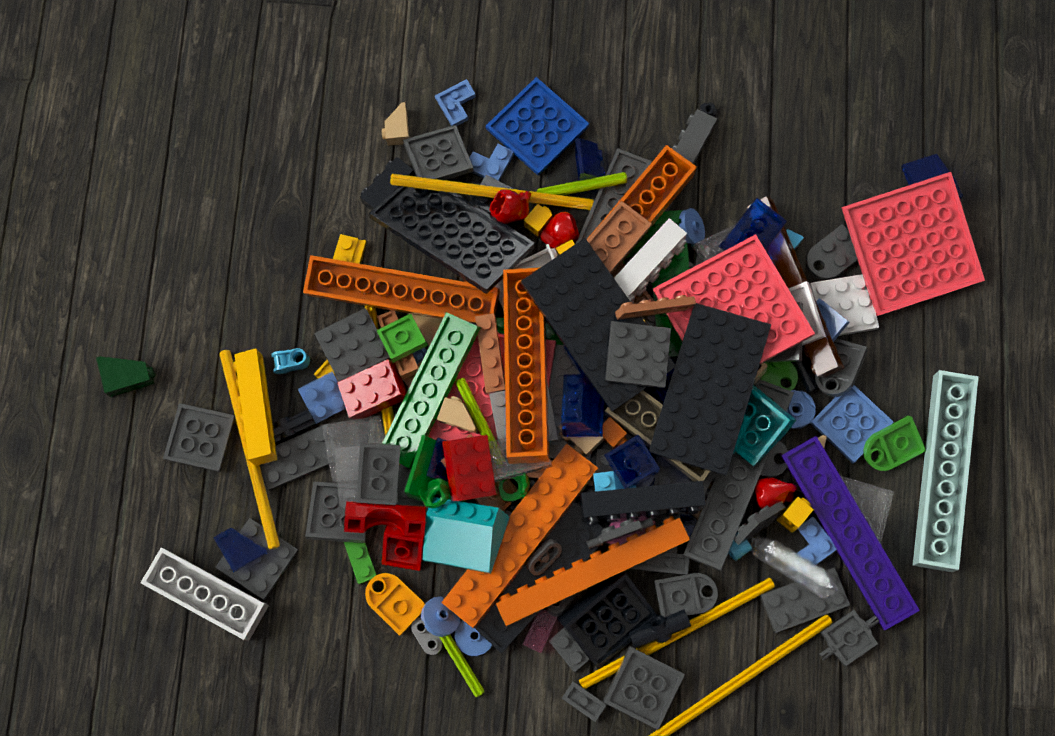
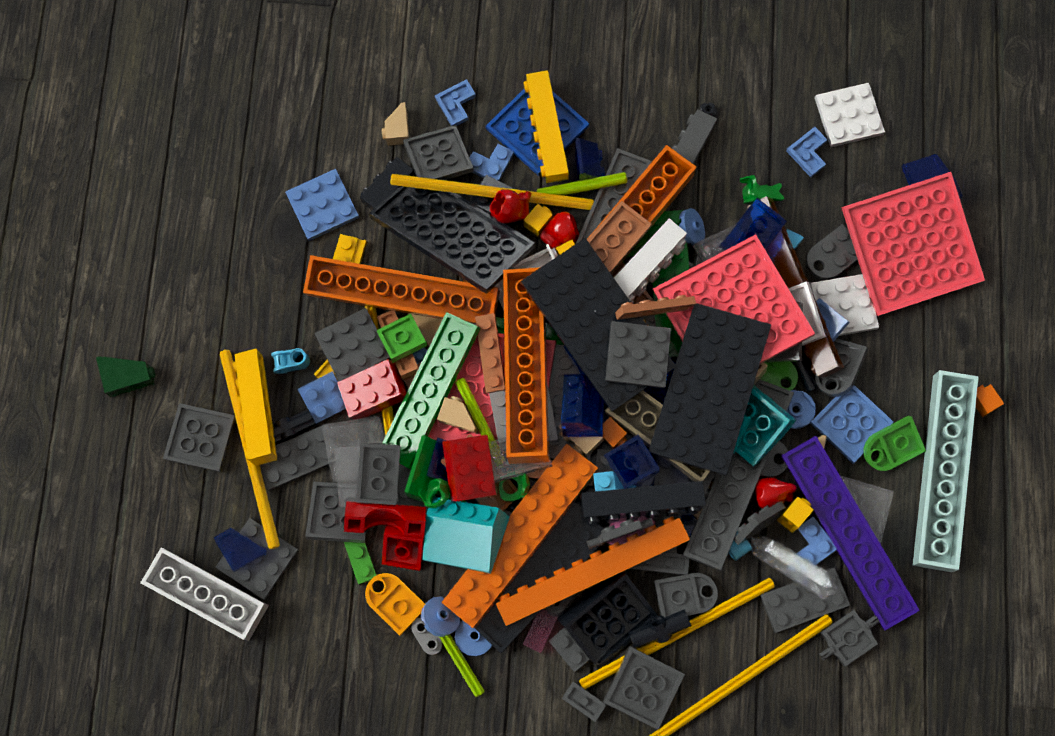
dark grey plate [526,539,562,575] -> none
none -> medium blue plate [285,169,359,241]
none -> yellow brick [523,70,569,183]
none -> green hair [740,175,784,205]
none -> medium blue plate [786,127,827,177]
none -> white plate [815,83,885,147]
none -> orange brick [975,384,1004,417]

